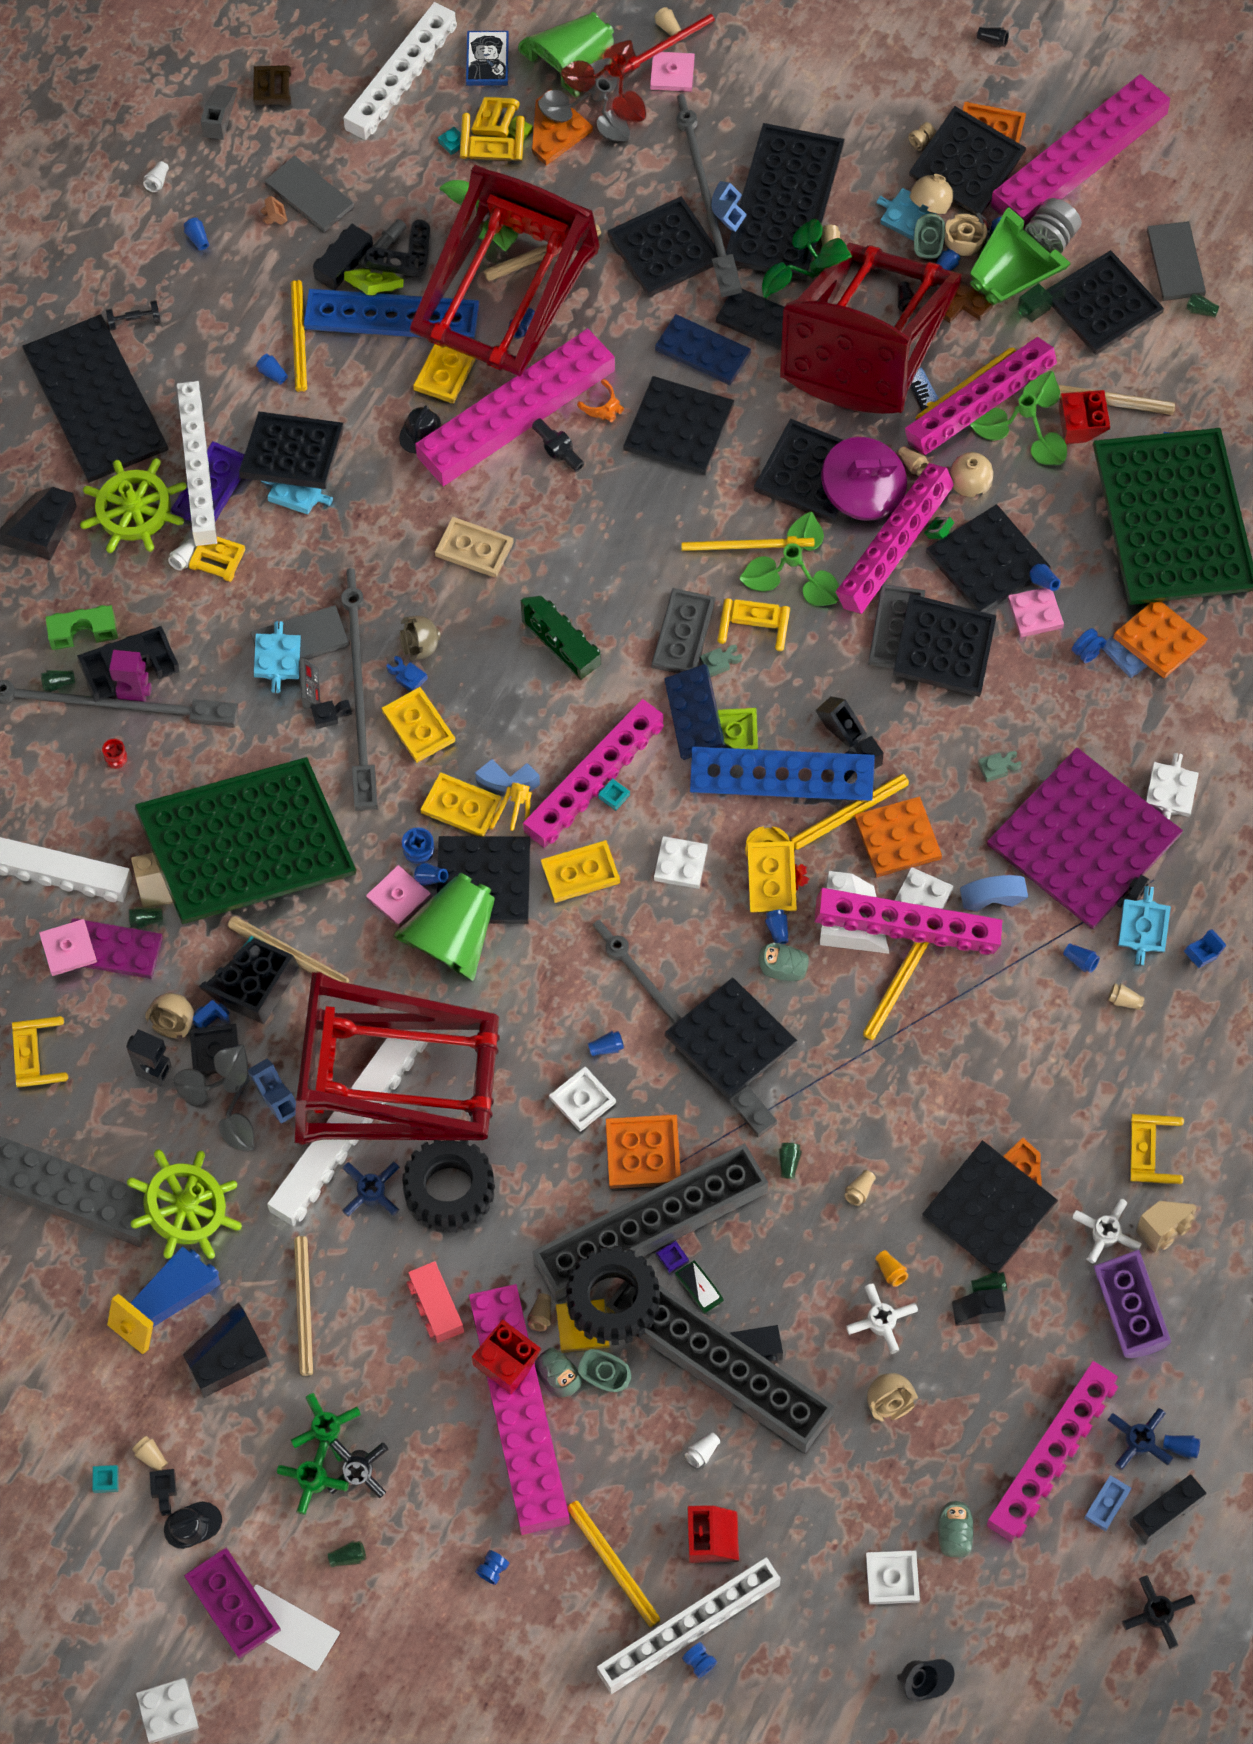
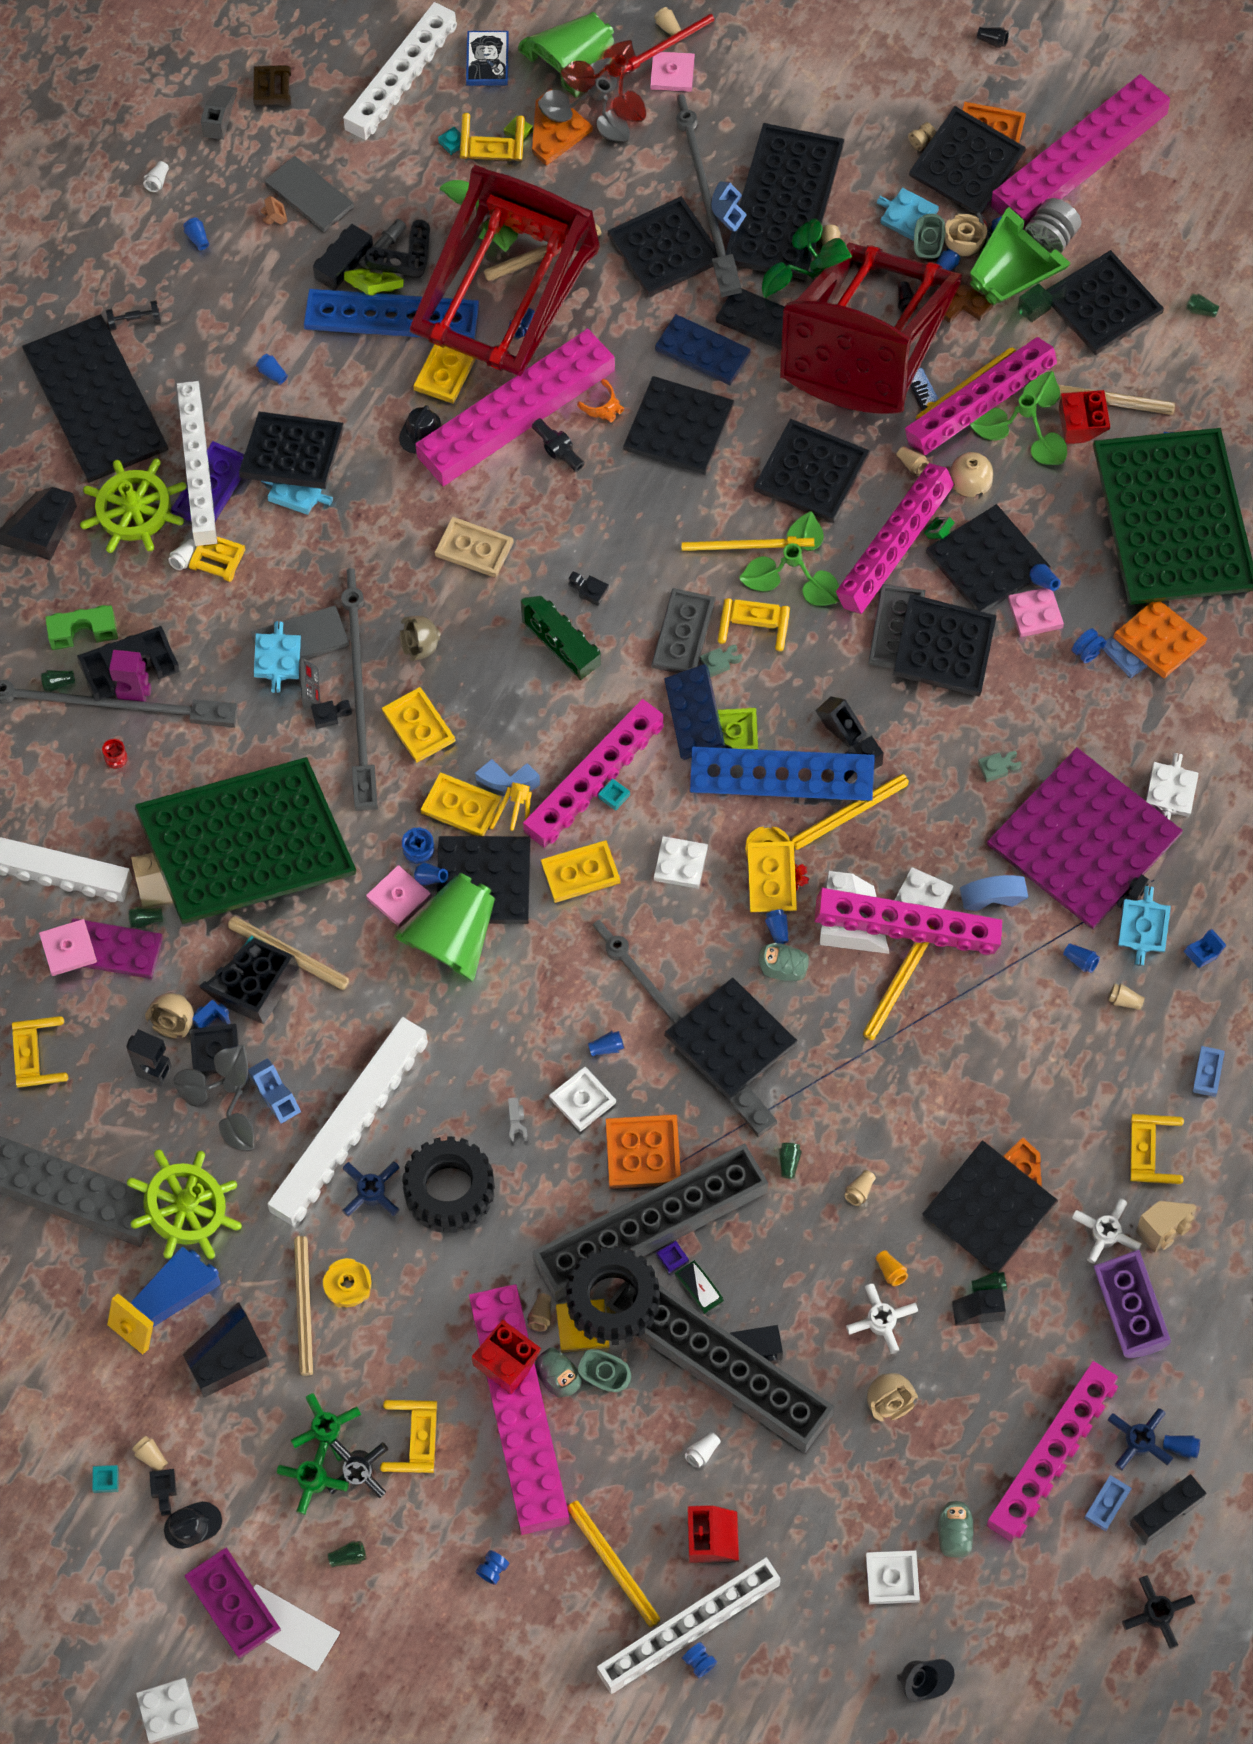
yellow axle [291,280,307,392] -> none
dark red piece [294,972,500,1145] -> none
blue plate [386,656,428,692] -> none
coral brick [406,1261,464,1344] -> none
yellow plate [471,97,520,138] -> none
magenta bracket [821,437,907,521] -> none
orange plate [855,796,942,878] -> none
tan cylinder [909,174,953,214] -> none
dark grey tile [1147,221,1206,301] -> none
none -> yellow plate [323,1258,372,1307]
none -> yellow plate [380,1400,437,1473]
none -> light grey plate [508,1097,528,1142]
none -> black plate [568,571,609,606]
none -> medium blue plate [1192,1046,1225,1097]

